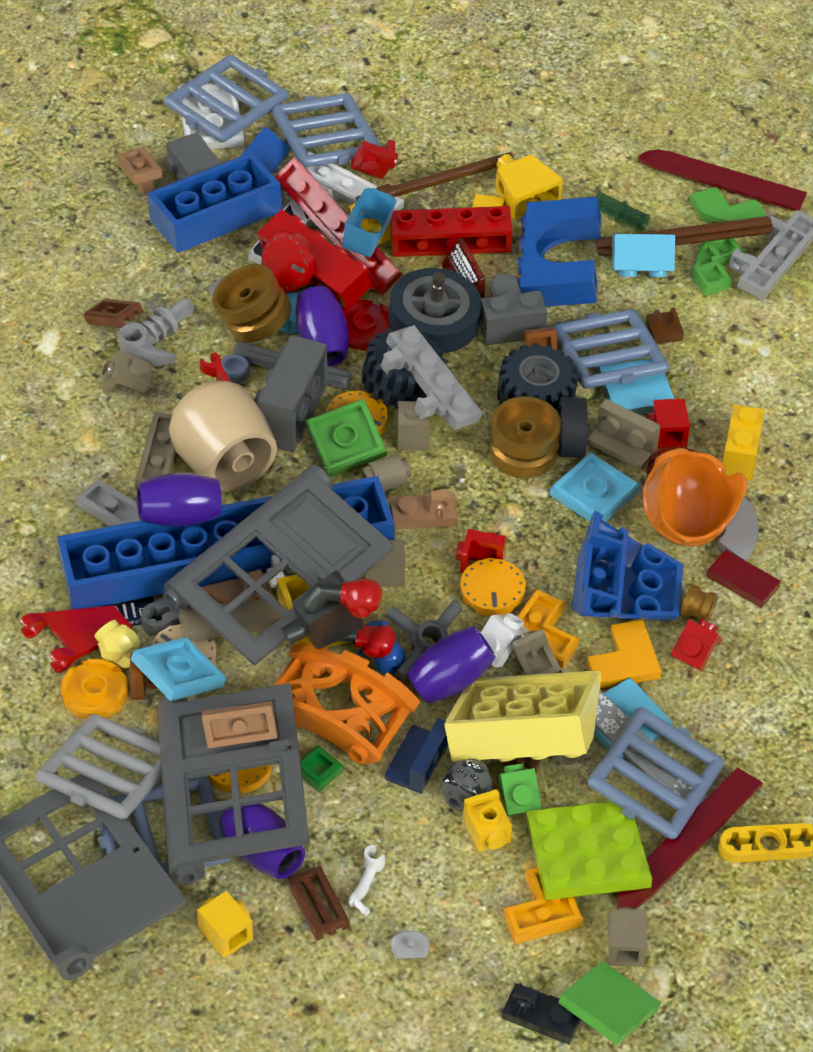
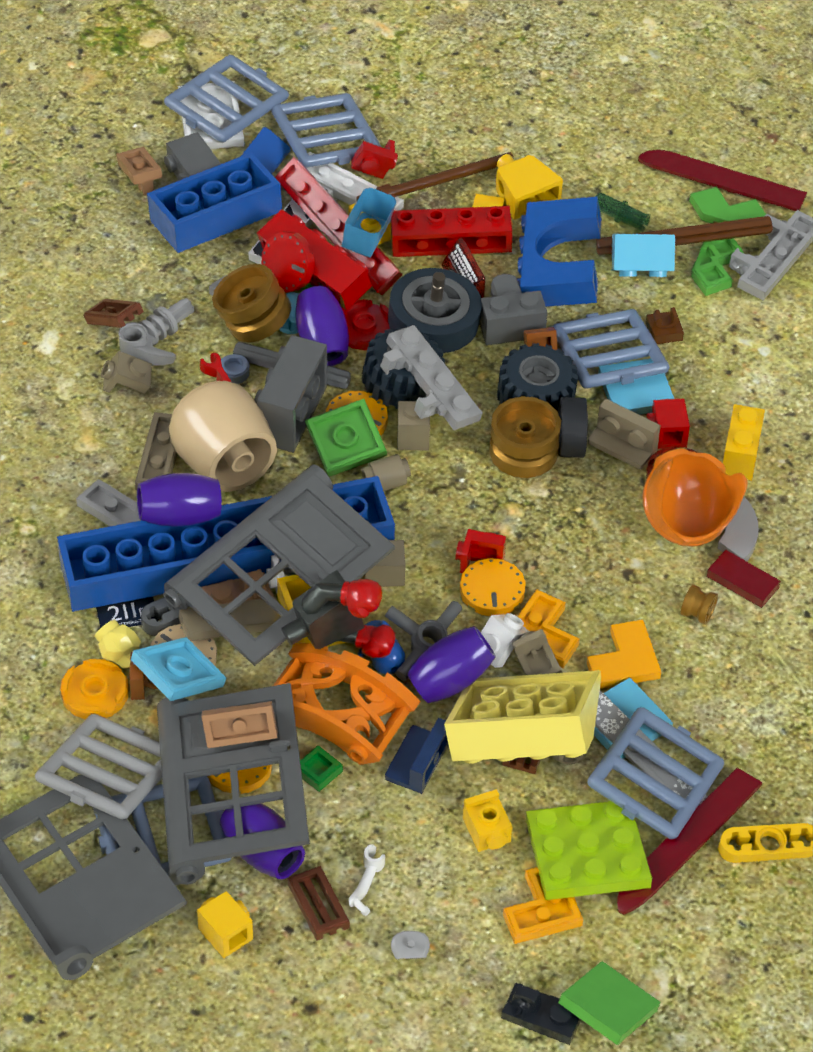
red flag [21,605,133,673] -> none
medium nougat hinge [390,489,458,530] -> none
dark grey head [441,758,493,811] -> none
bright green bracket [496,764,542,816] -> none
medium azure tile [550,452,640,522] -> none
blue wedge [572,510,683,621] -> none
dark tan brick [607,907,647,967] -> none
red bracket [670,619,723,672] -> none

